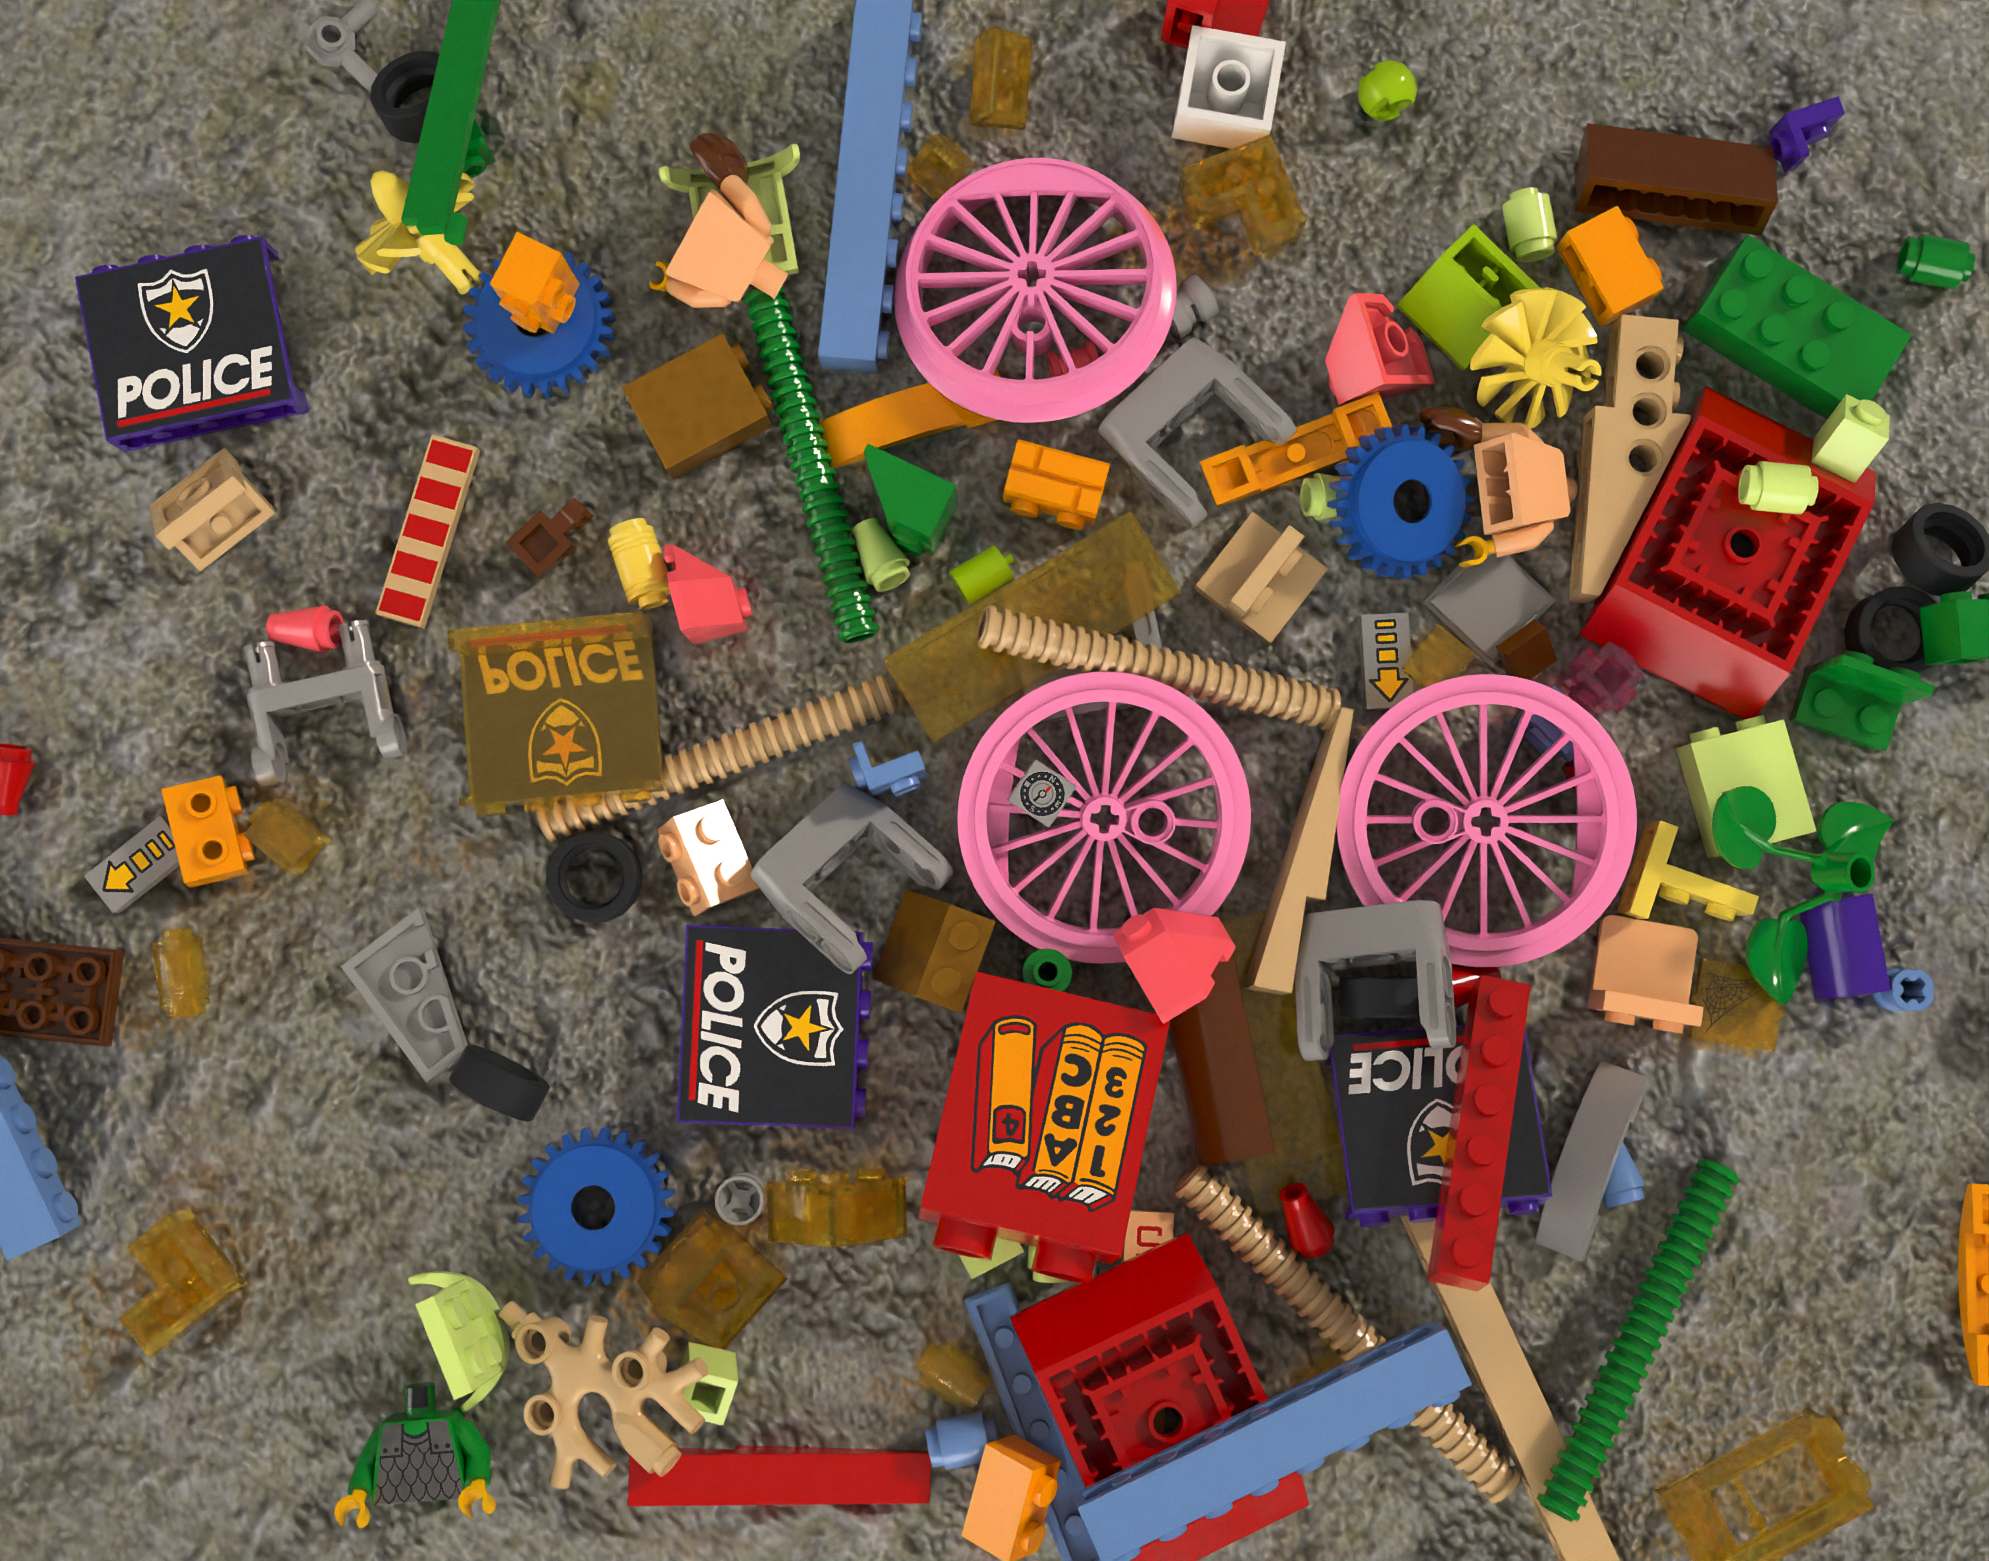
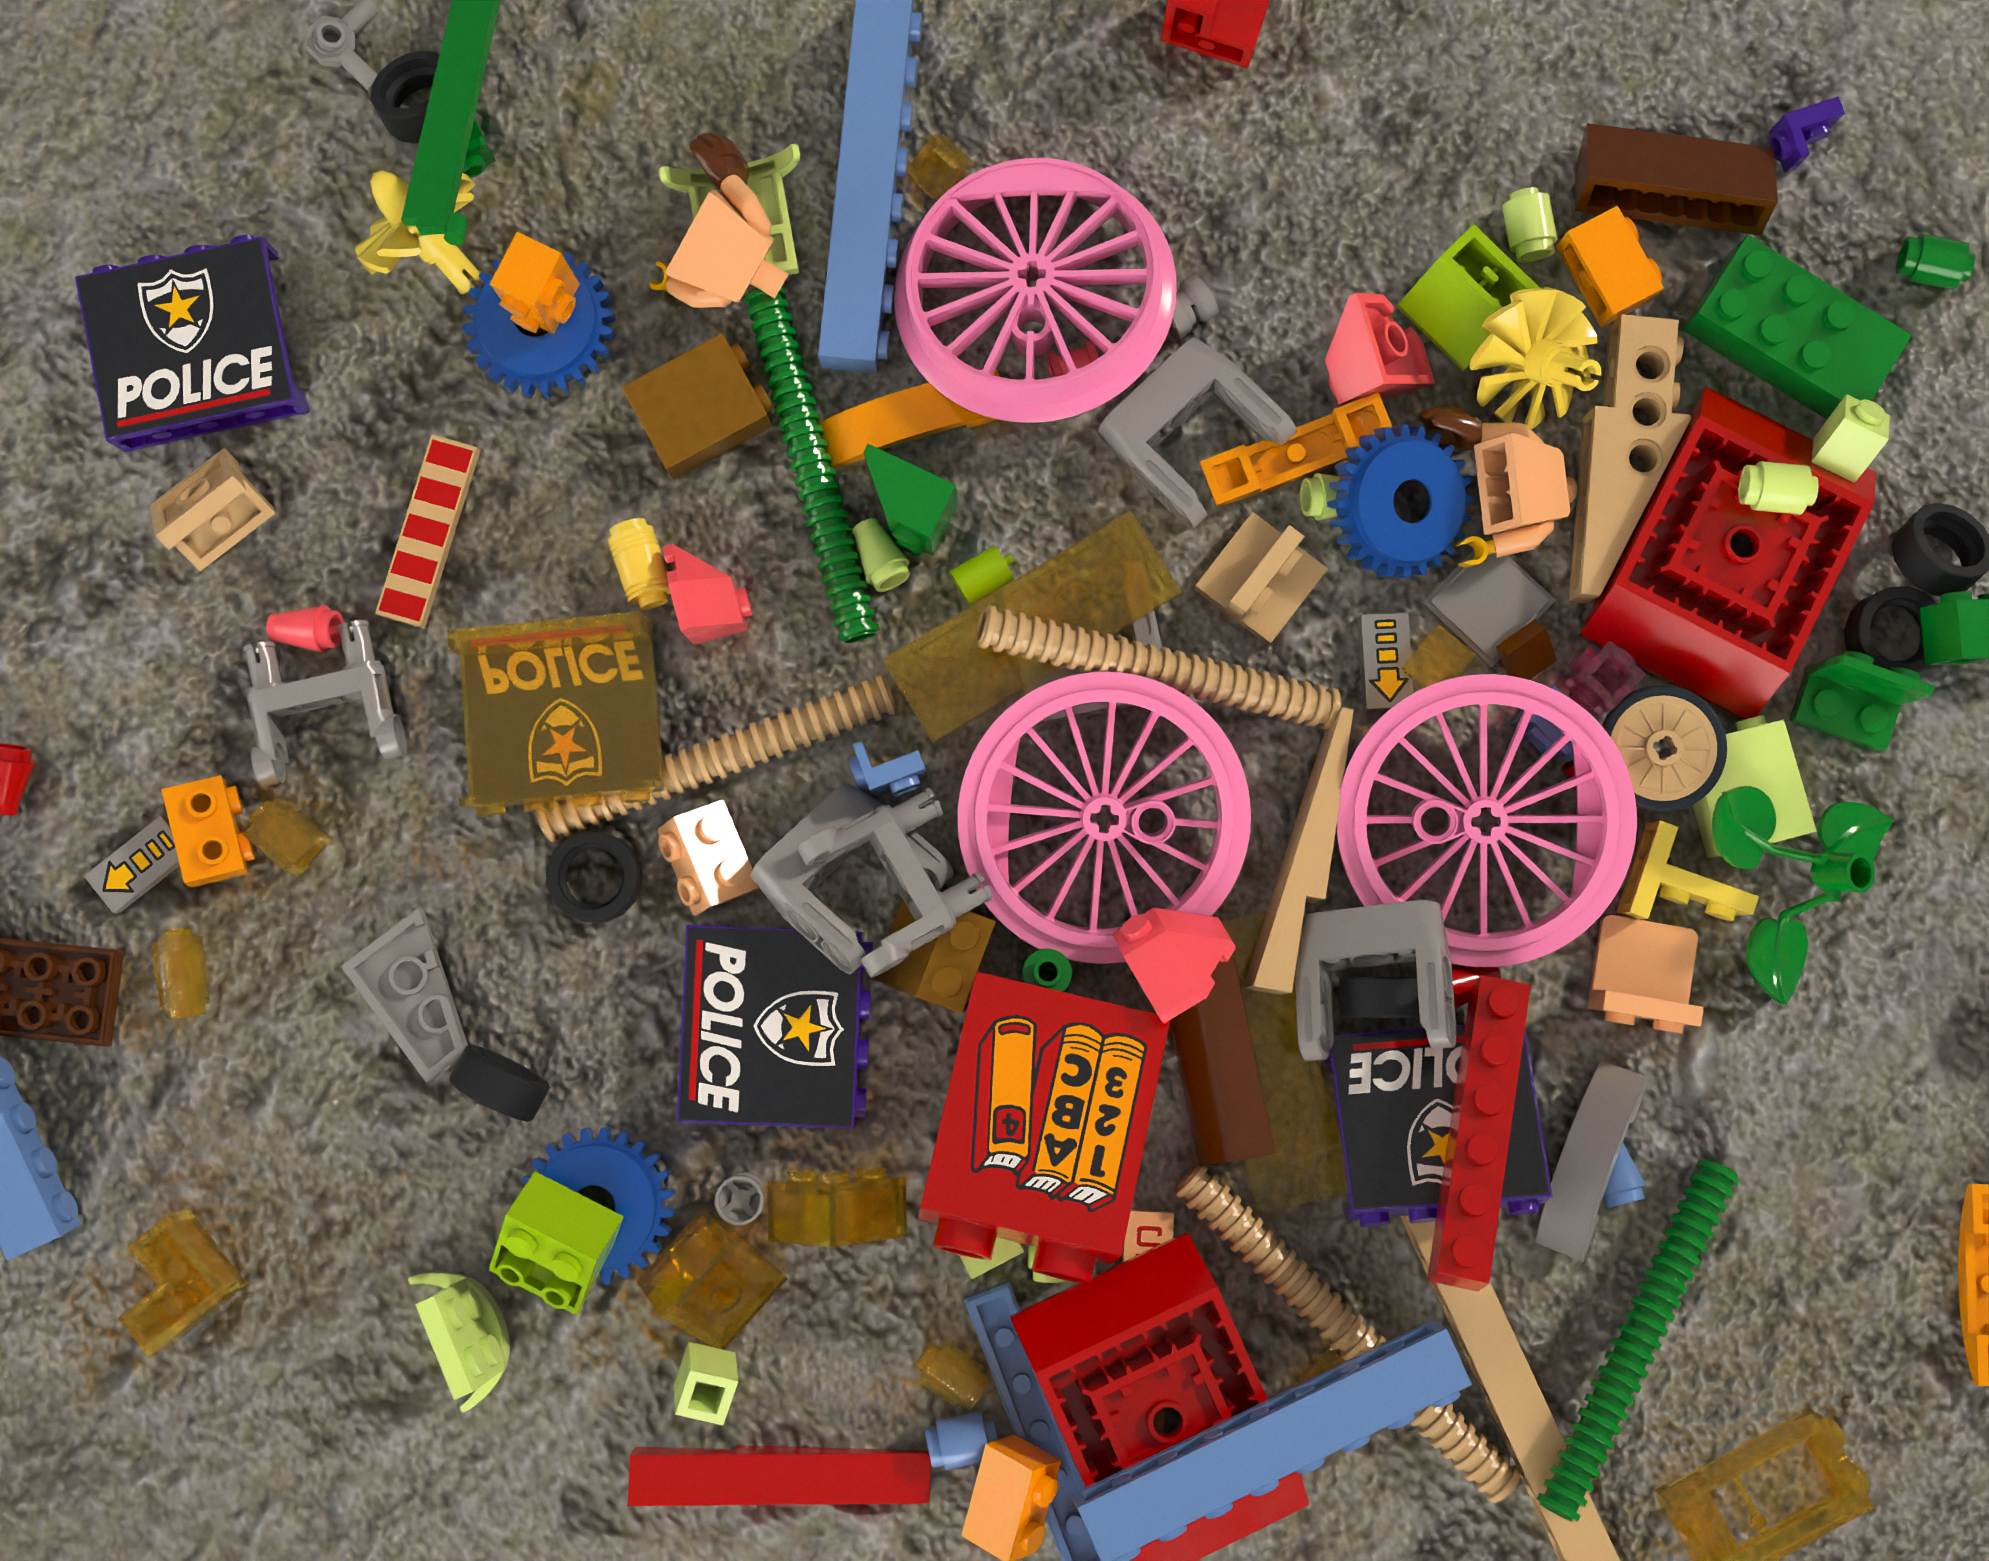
torso [334,1382,496,1529] -> none
tan plant [499,1301,708,1489] -> none
reddish brown plate [506,498,593,579] -> none
clear yellow slope [969,26,1033,130] -> none
light orange brick [1003,439,1110,530] -> none
light grey tile [1008,758,1076,828] -> none
white slope [1171,25,1286,154] -> none
clear yellow brick [1177,134,1307,256] -> none
red cone [1279,1182,1335,1258] -> none
lime piece [1357,60,1417,121] -> none
clear yellow piece [1688,959,1785,1052] -> none
dark purple brick [1799,894,1891,999] -> none
medium blue bush [1872,968,1934,1012] -> none
none -> lime slope [489,1171,624,1316]
none -> light grey connector [797,788,992,978]
none -> tan wheel [1602,685,1727,812]

